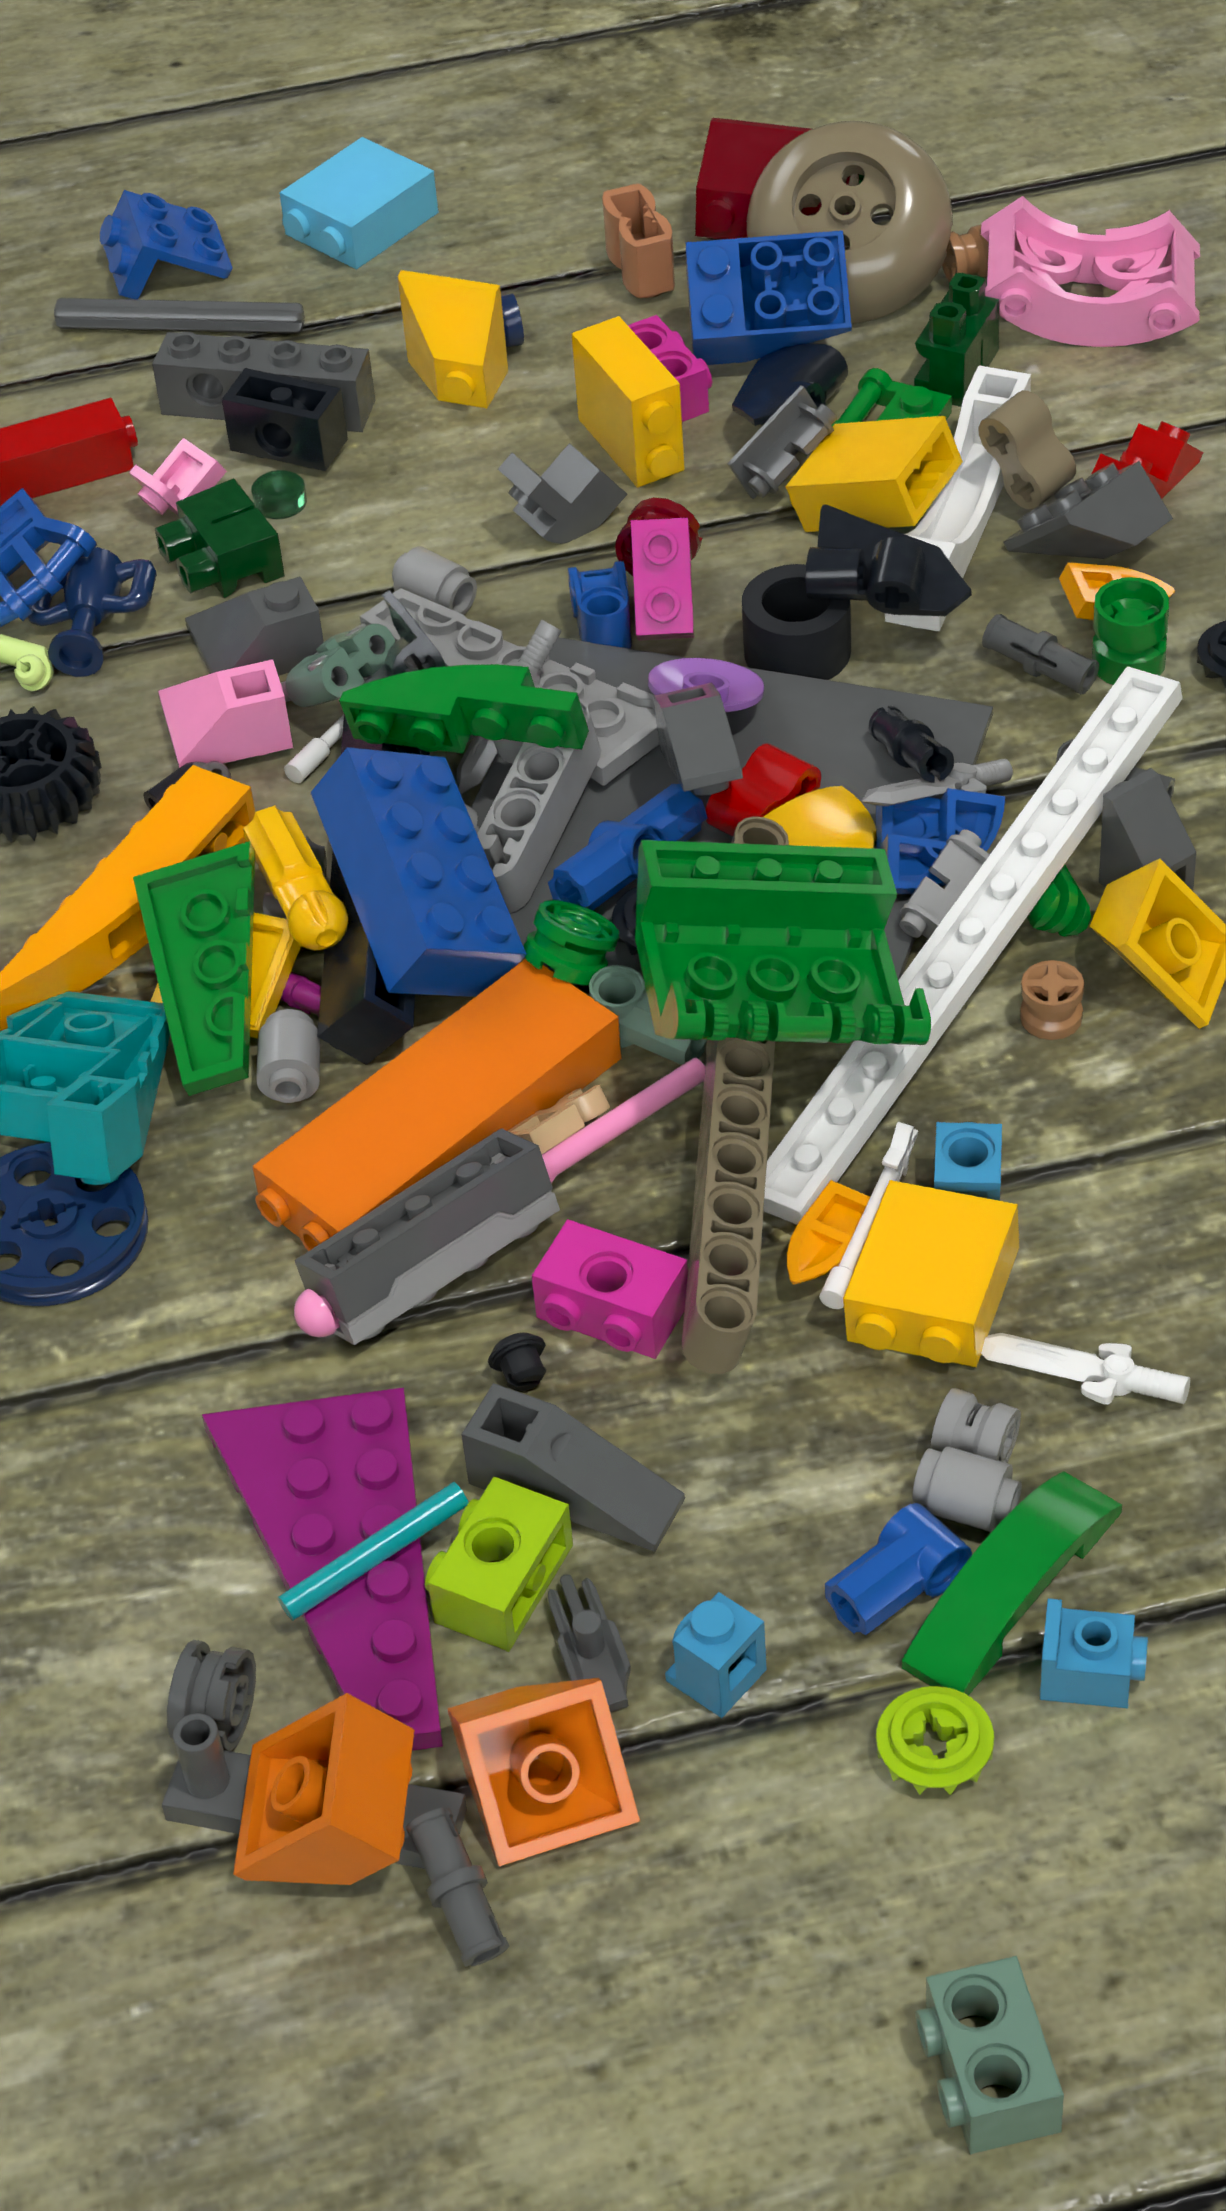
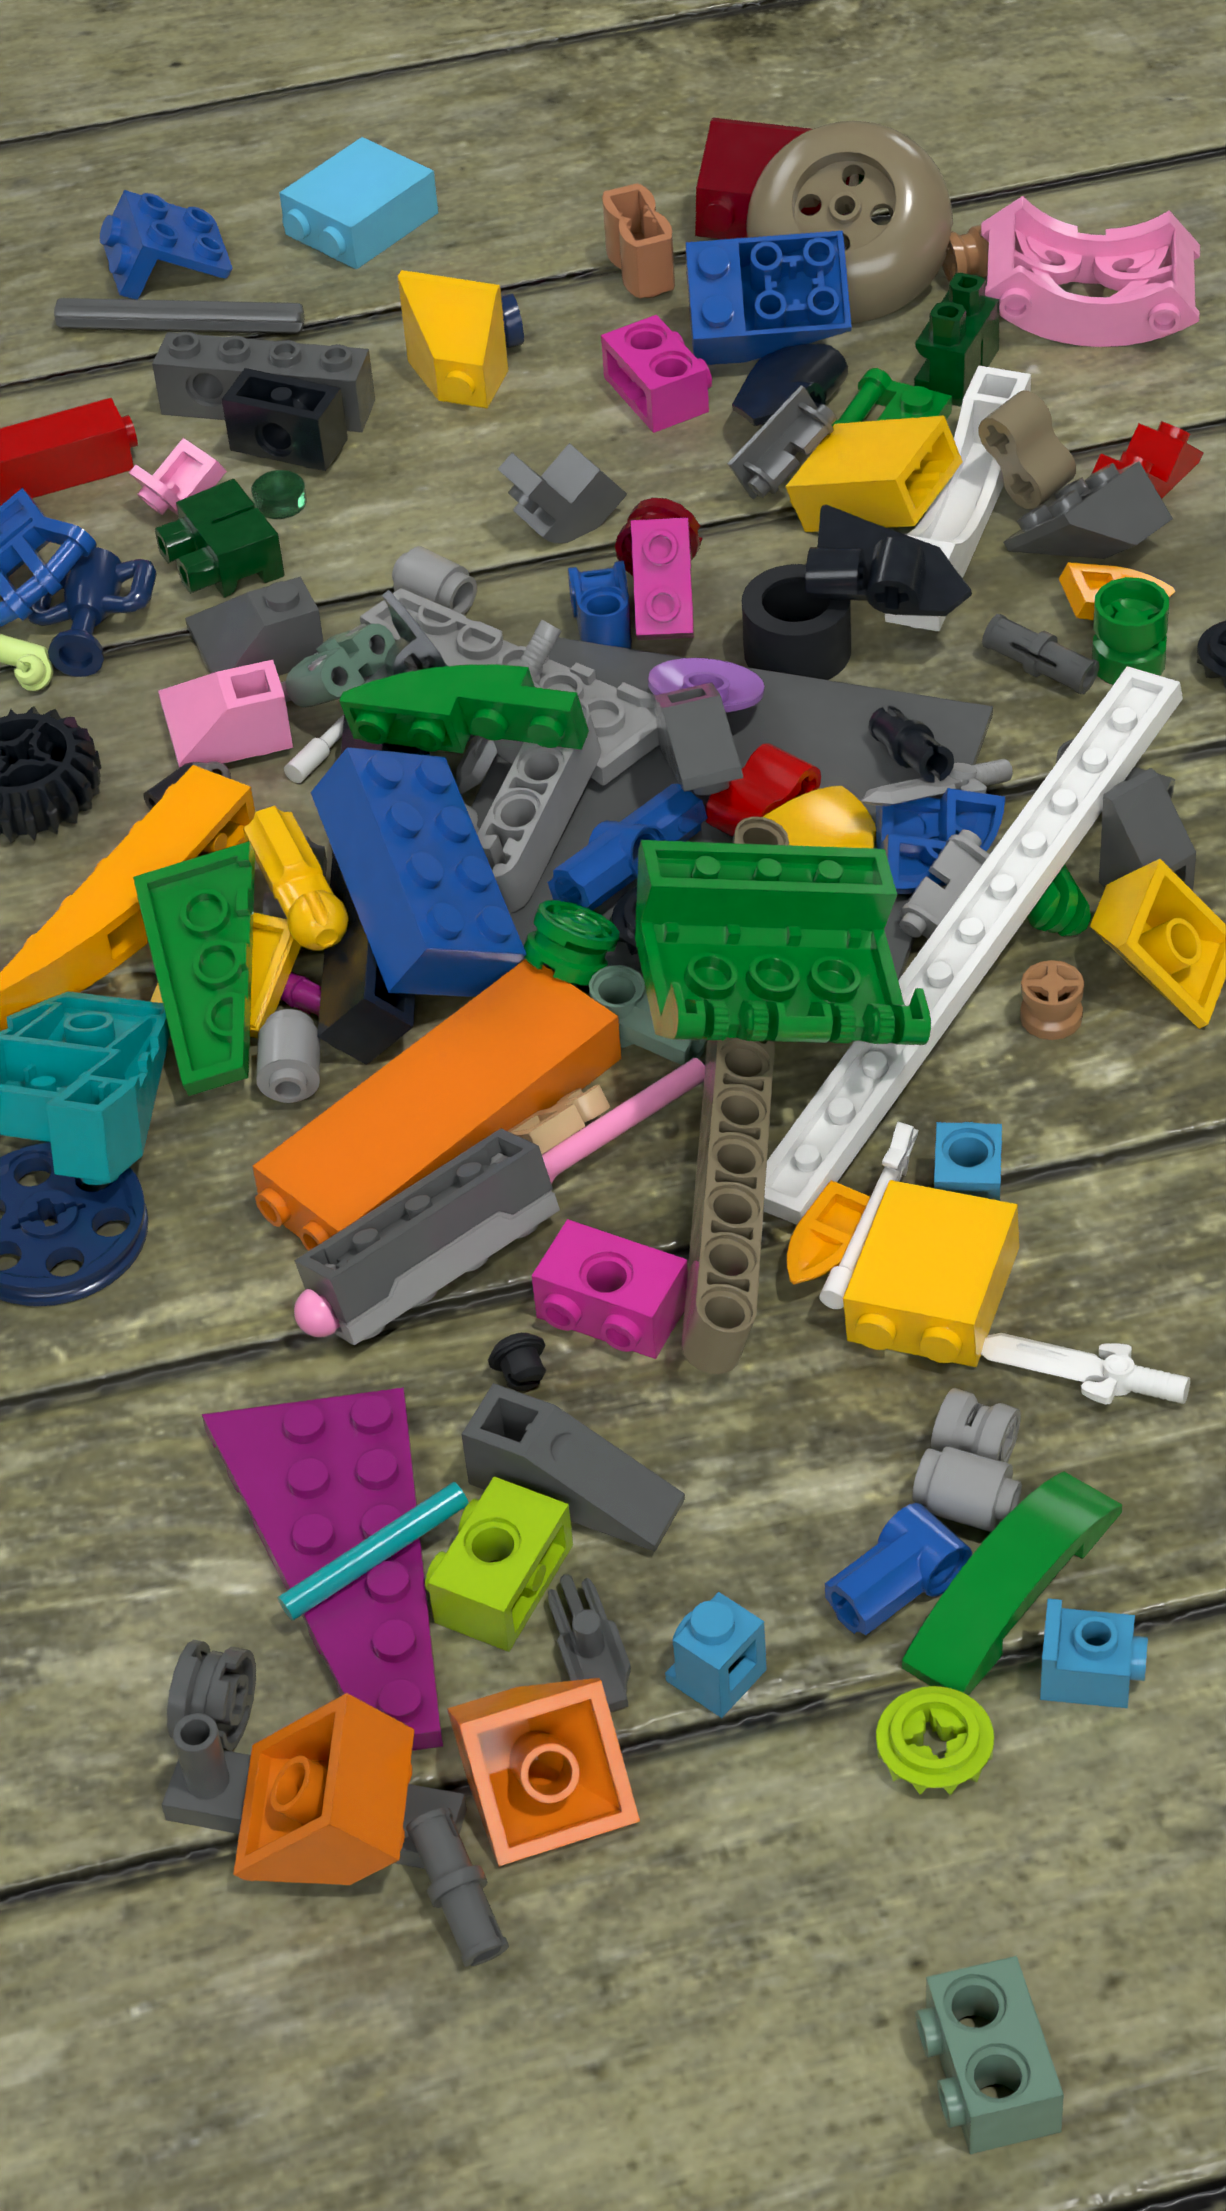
yellow brick [571,316,685,488] -> none

